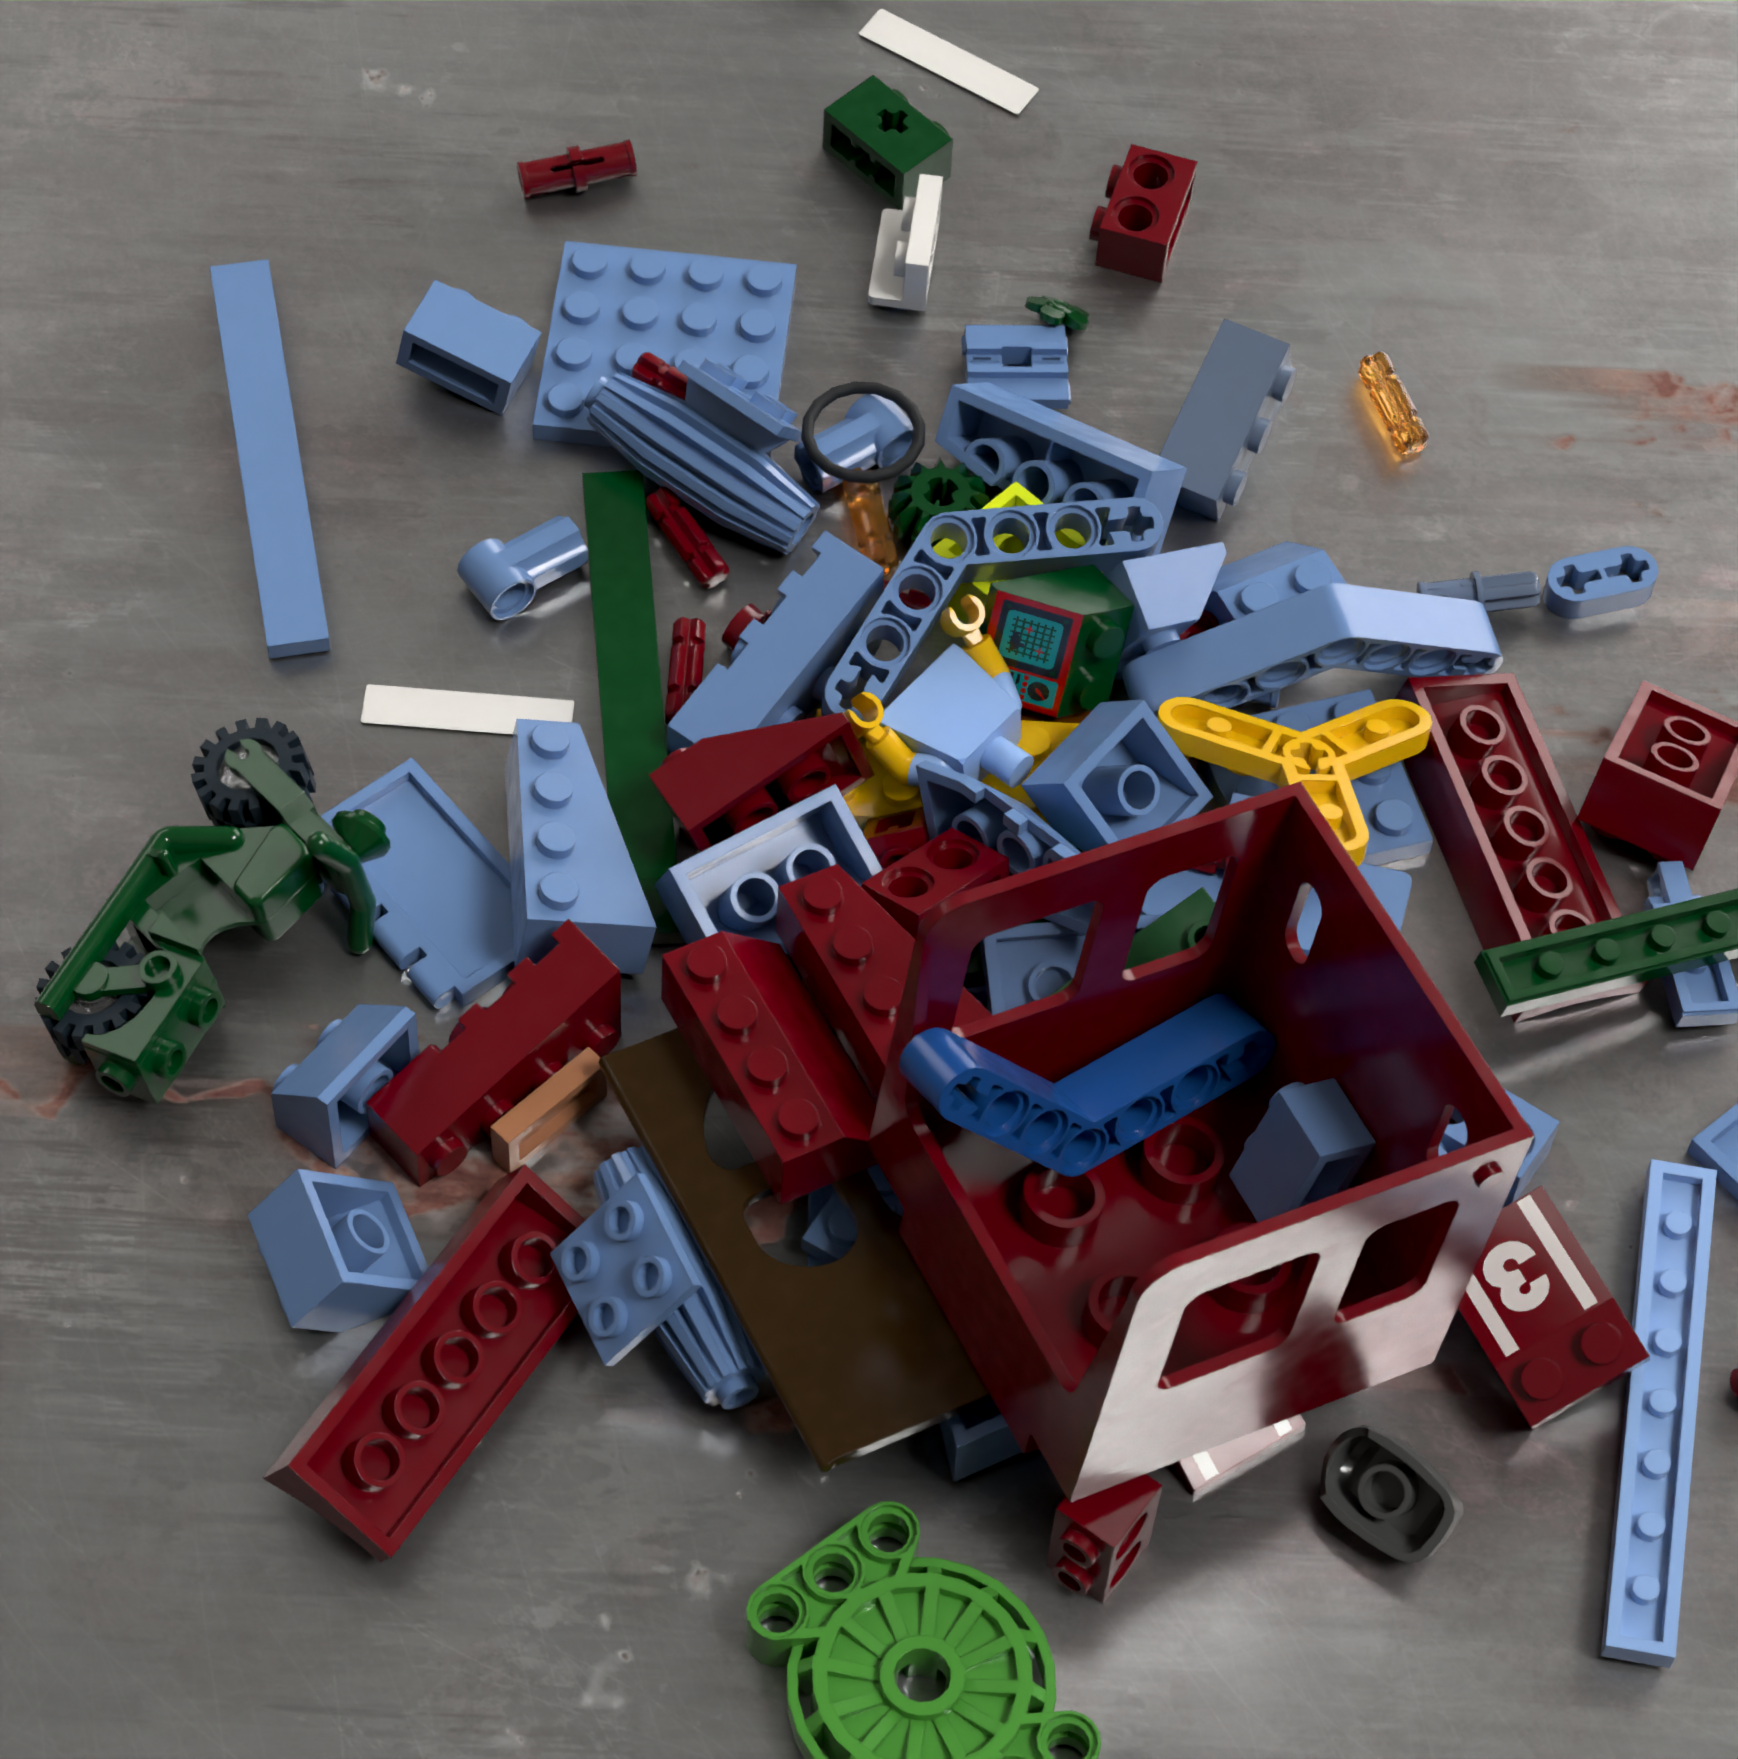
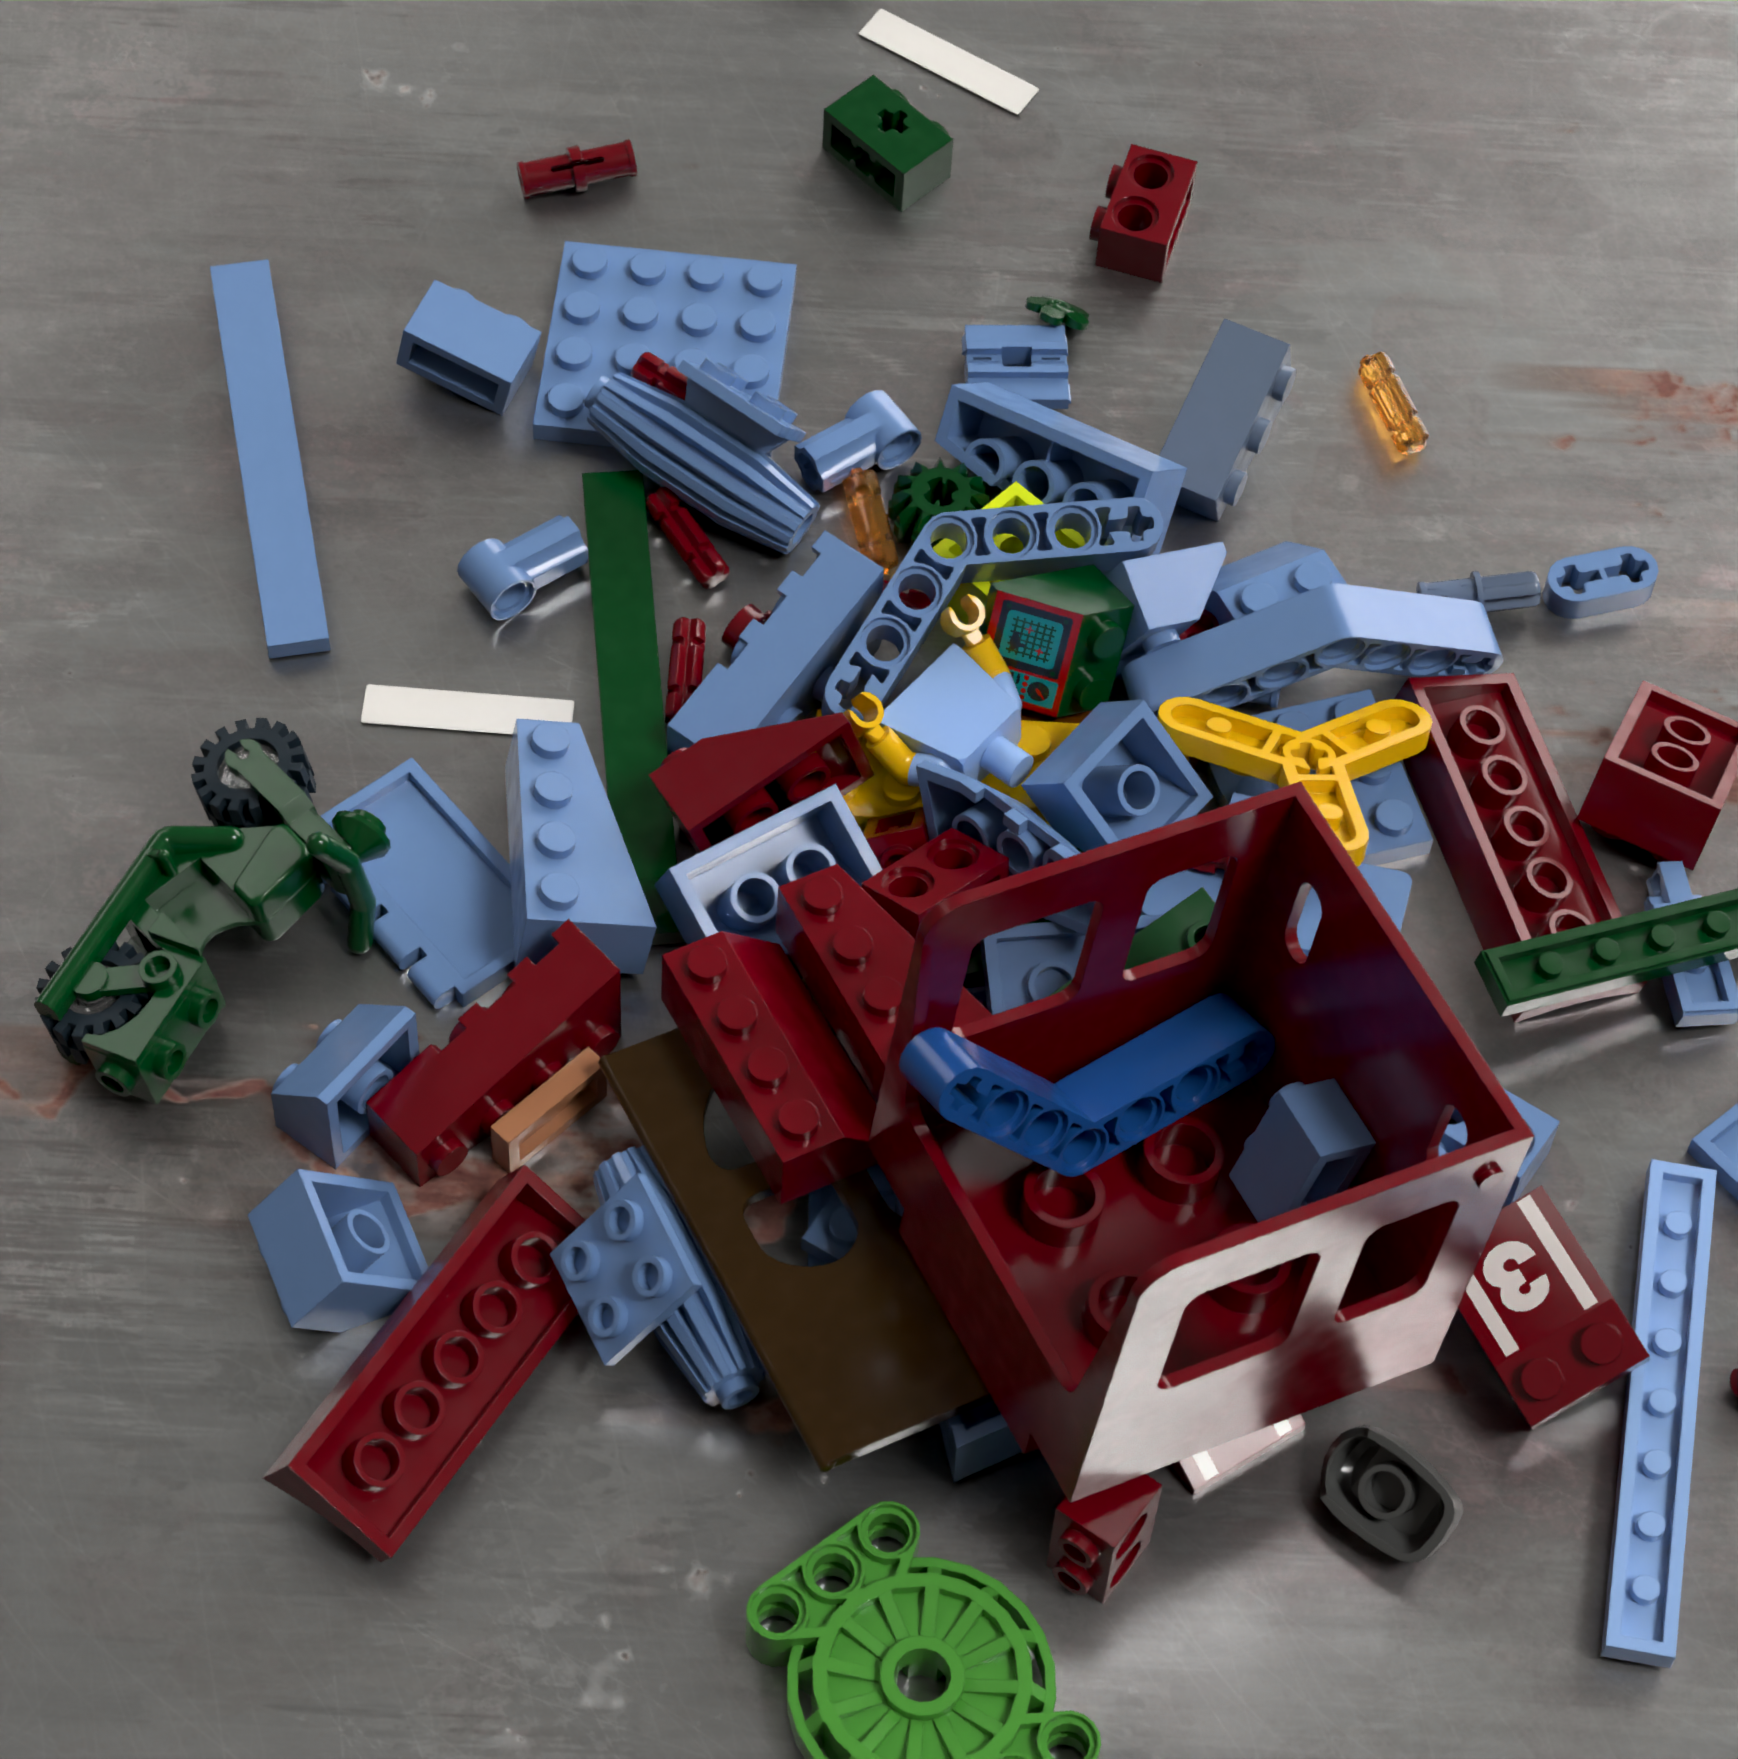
black piece [801,381,926,484] -> none
white bracket [868,174,943,311] -> none

